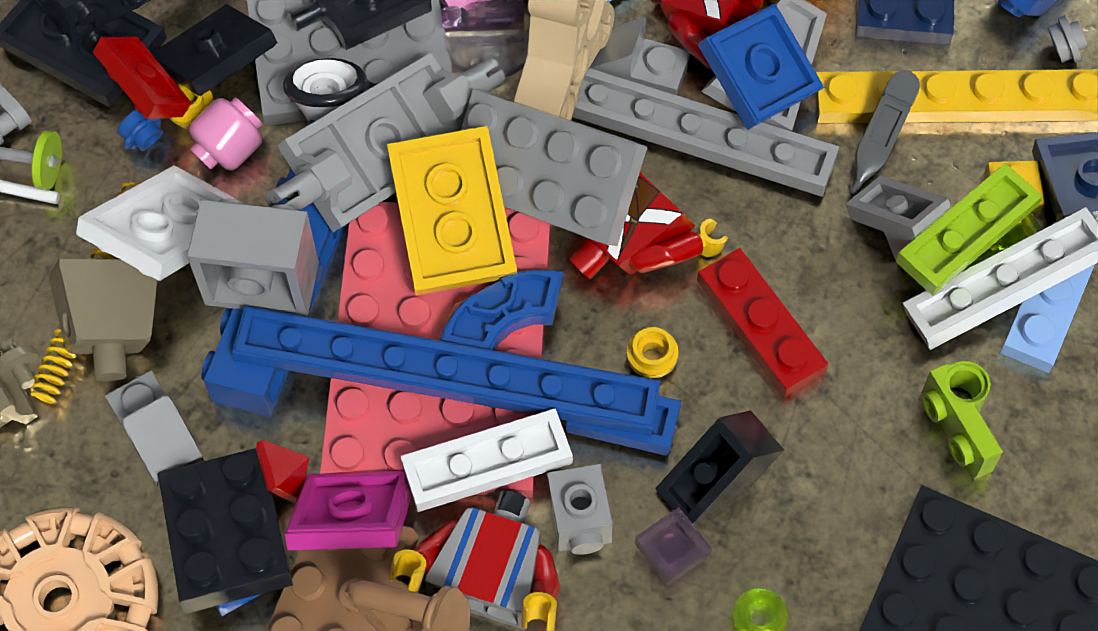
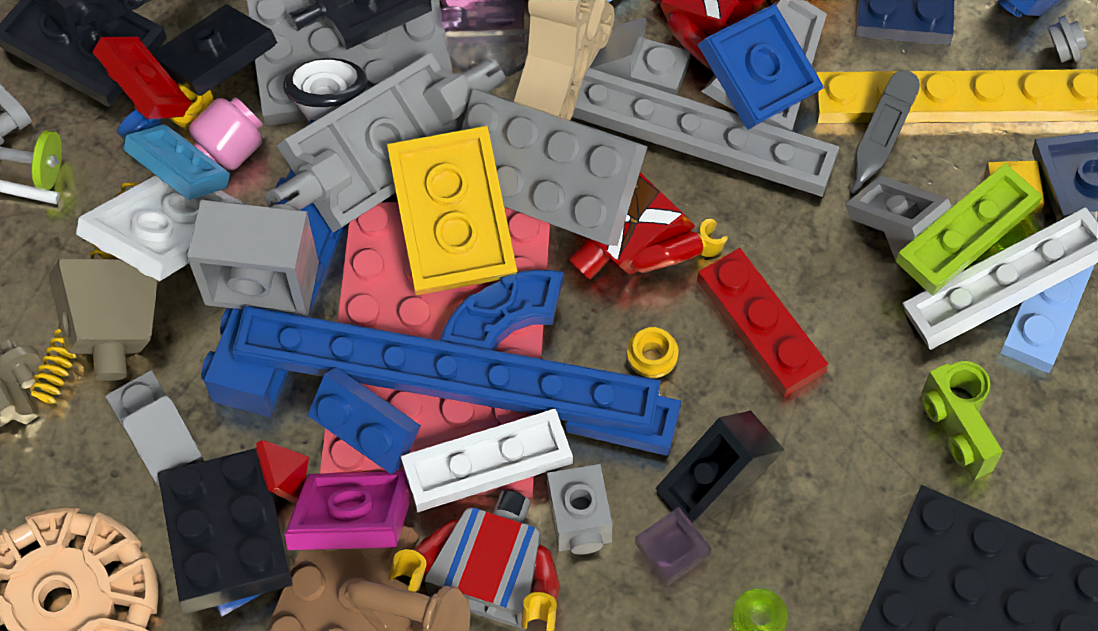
none -> dark azure plate [124,124,230,200]
none -> blue plate [308,367,421,474]

